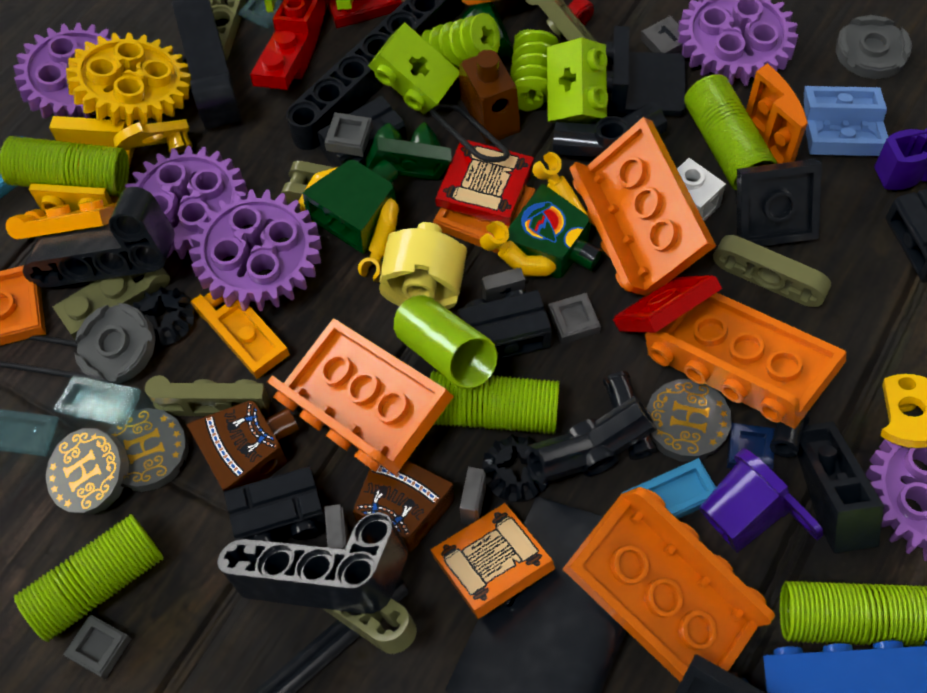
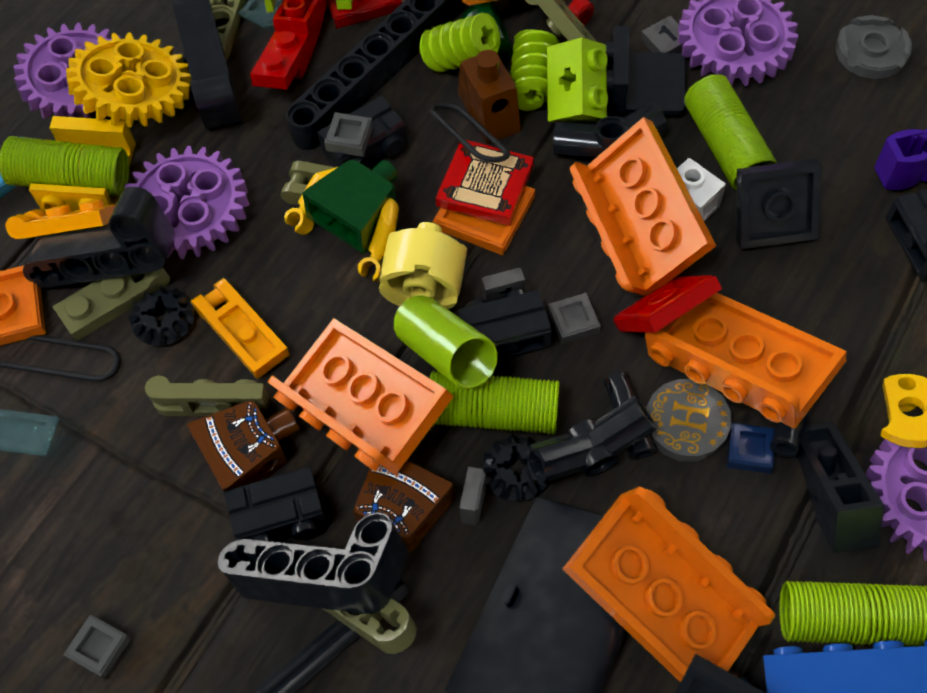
lime piece [14,514,164,642] -> none
tile [46,428,129,515] -> none
clear light blue tile [53,376,141,426] -> none
dark grey tile [74,303,156,384] -> none
dark grey tile [106,408,189,492] -> none
yellow piece [113,119,193,154] -> none
medium lavender gear [189,189,322,311] -> none
flat silver tile [324,504,349,549] -> none
dark green tile [366,122,452,181] -> none
lime brick [368,22,459,114] -> none
tile [430,503,555,619] -> none
torso [480,152,603,278] -> none
dark azure tile [621,458,716,519] -> none
dark purple container [699,448,823,553] -> none
olive beam [713,235,831,307] -> none
orange slope [746,63,808,164] -> none
medium blue slope [804,86,888,156] -> none

